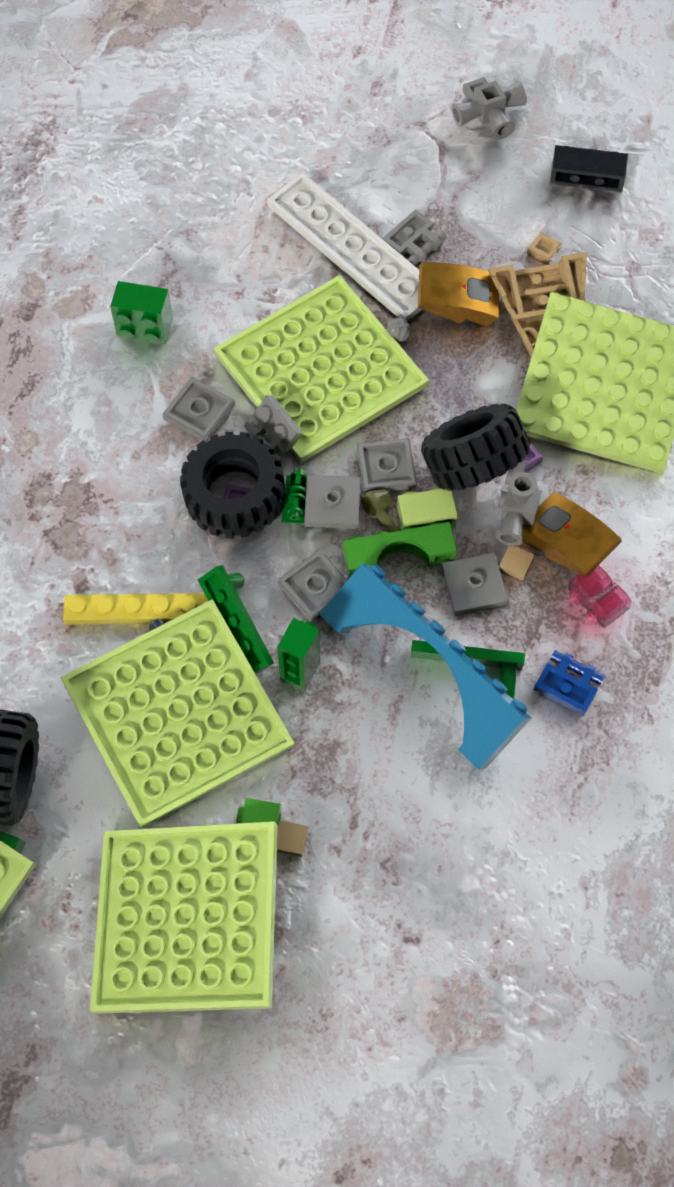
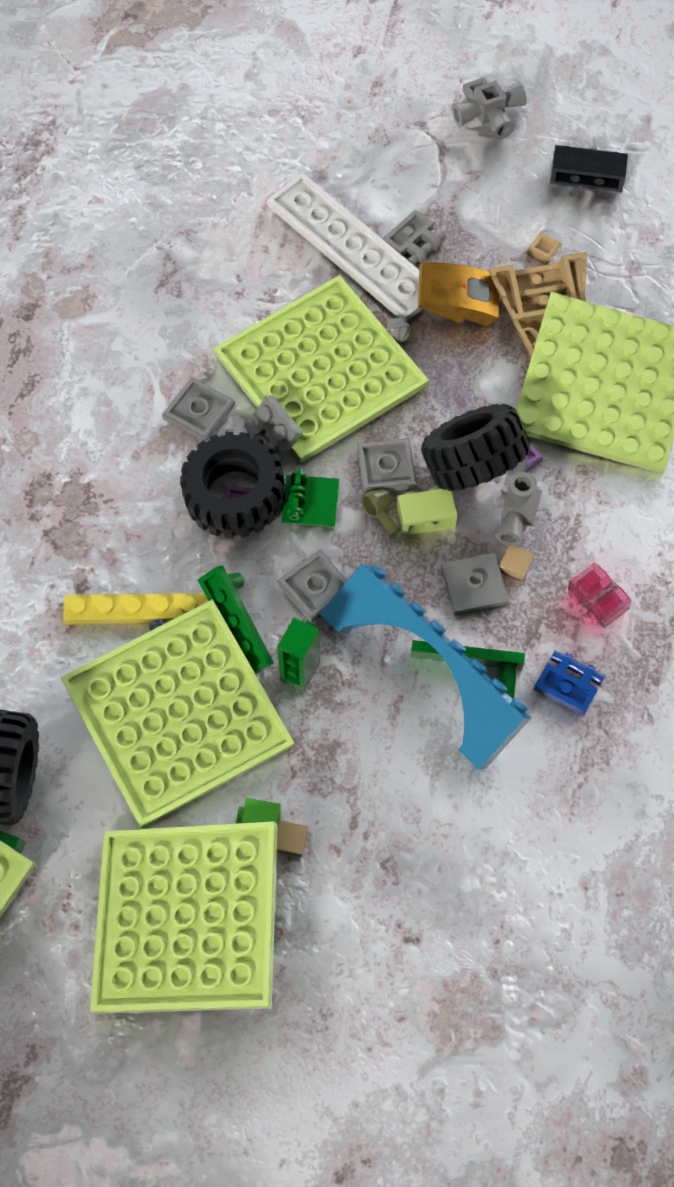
green brick [110,281,173,344] -> none
light grey plate [304,475,360,529] -> none
bright green arch [342,522,457,579] -> none
pearl gold slope [522,492,622,578] -> none

